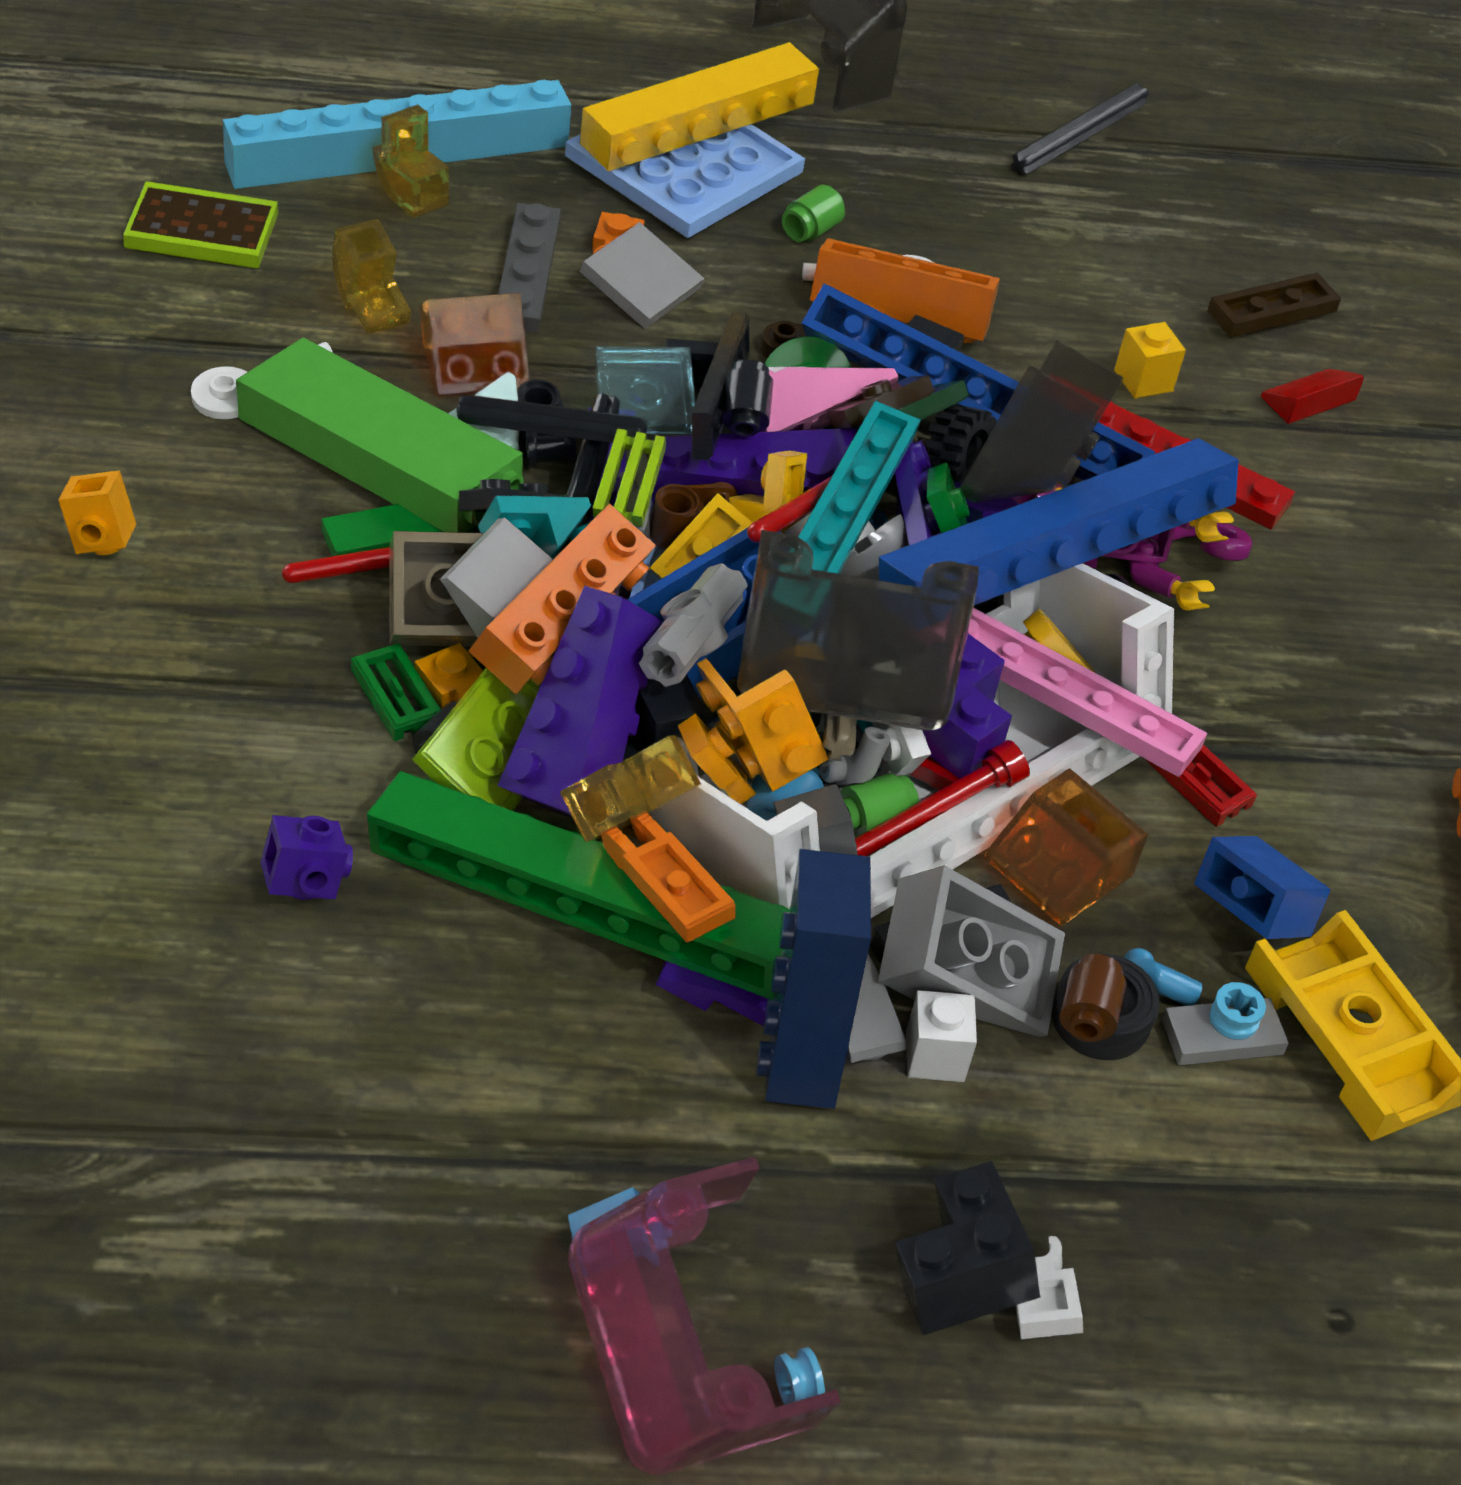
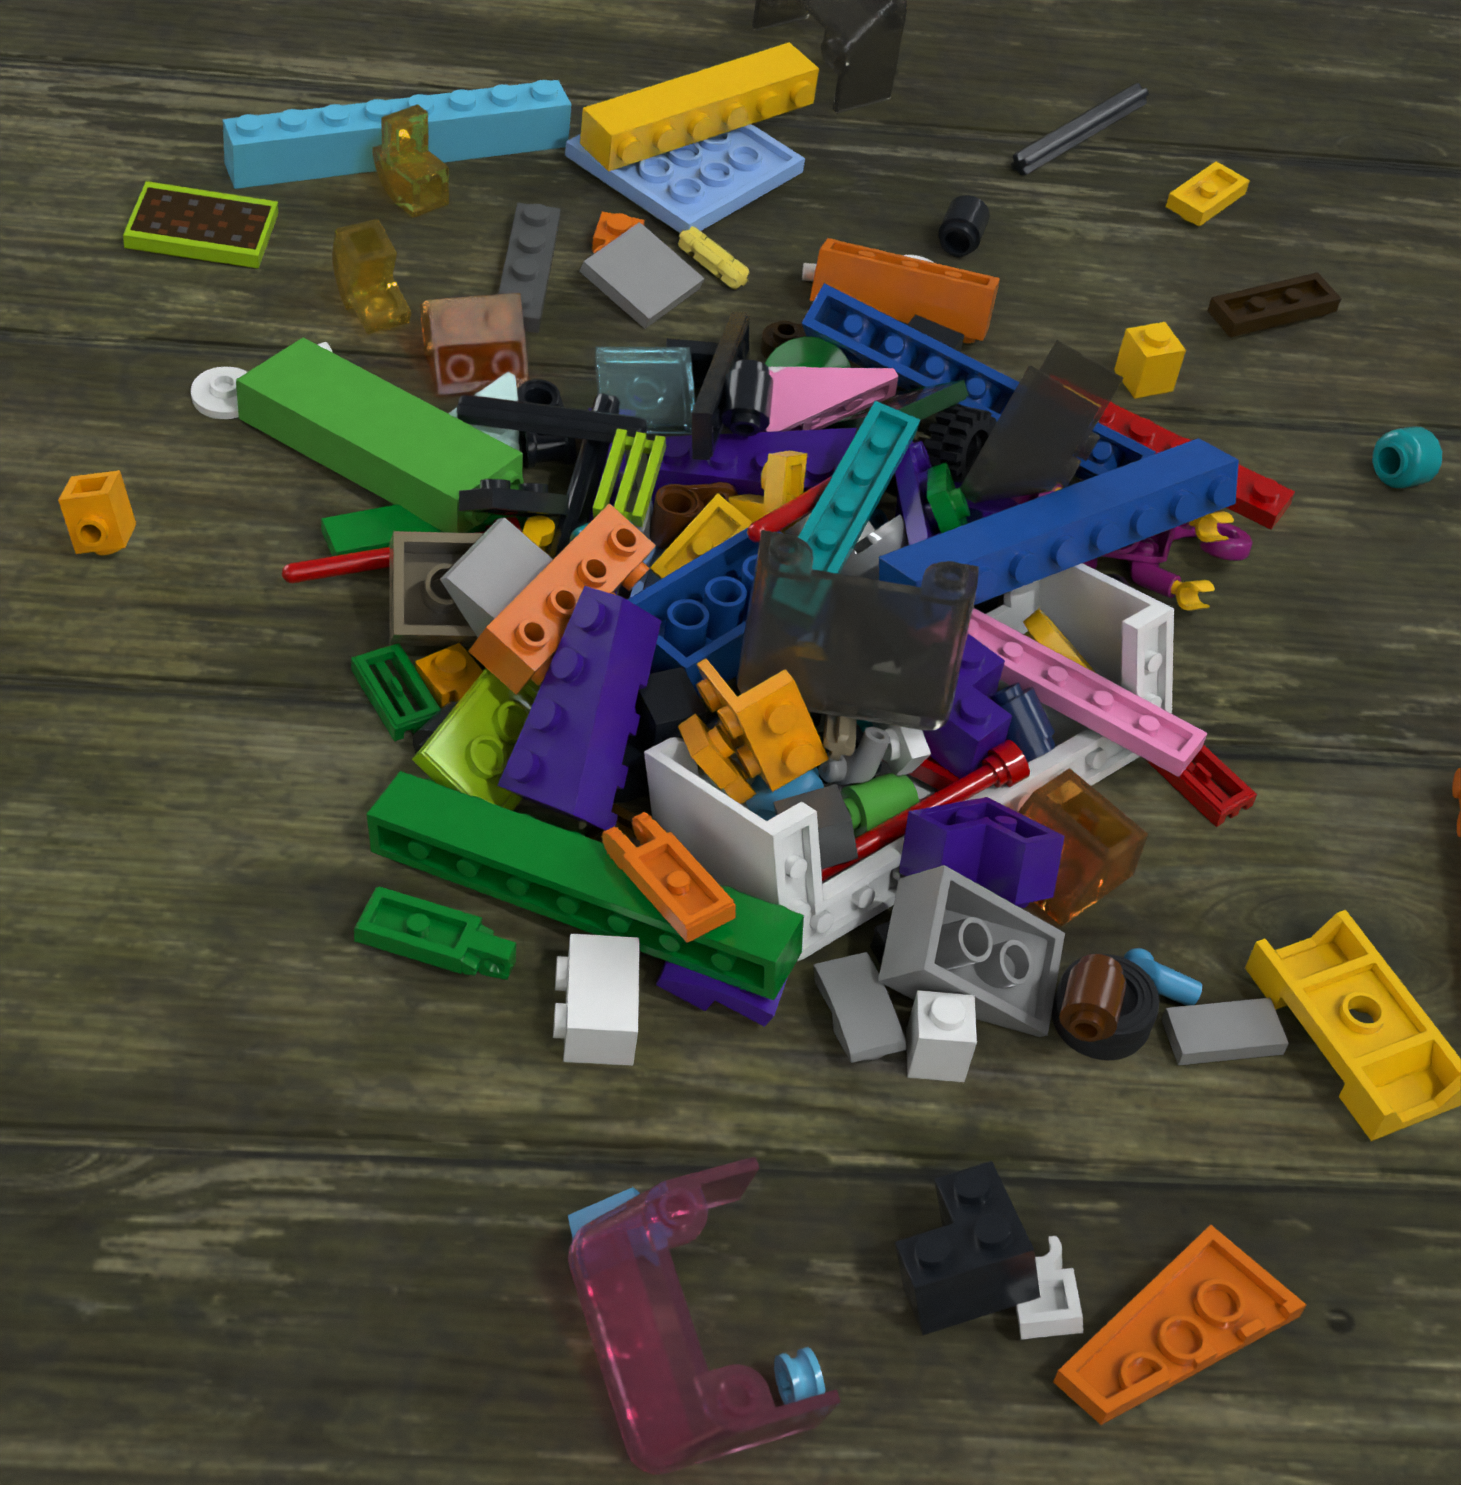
dark purple brick [260,815,353,900] -> none
teal slope [478,496,591,559] -> none
clear yellow brick [560,735,702,842] -> none
light grey piece [639,563,748,687] -> none
dark blue wedge [756,849,871,1109] -> none
bright green brick [782,184,845,242] -> none
dark brown plate [827,375,934,428] -> none
blue brick [1194,836,1331,939] -> none
medium azure bush [1209,982,1266,1040] -> none
red slope [1261,368,1364,424] -> none
none -> green hinge [354,886,517,980]
none -> white brick [553,934,639,1066]
none -> light yellow axle [678,226,749,290]
none -> dark purple brick [899,797,1065,908]
none -> black brick [939,195,990,257]
none -> dark blue brick [990,682,1056,762]
none -> orange wing [1053,1225,1306,1425]
none -> yellow plate [1166,161,1250,226]
none -> teal head [1372,427,1442,489]

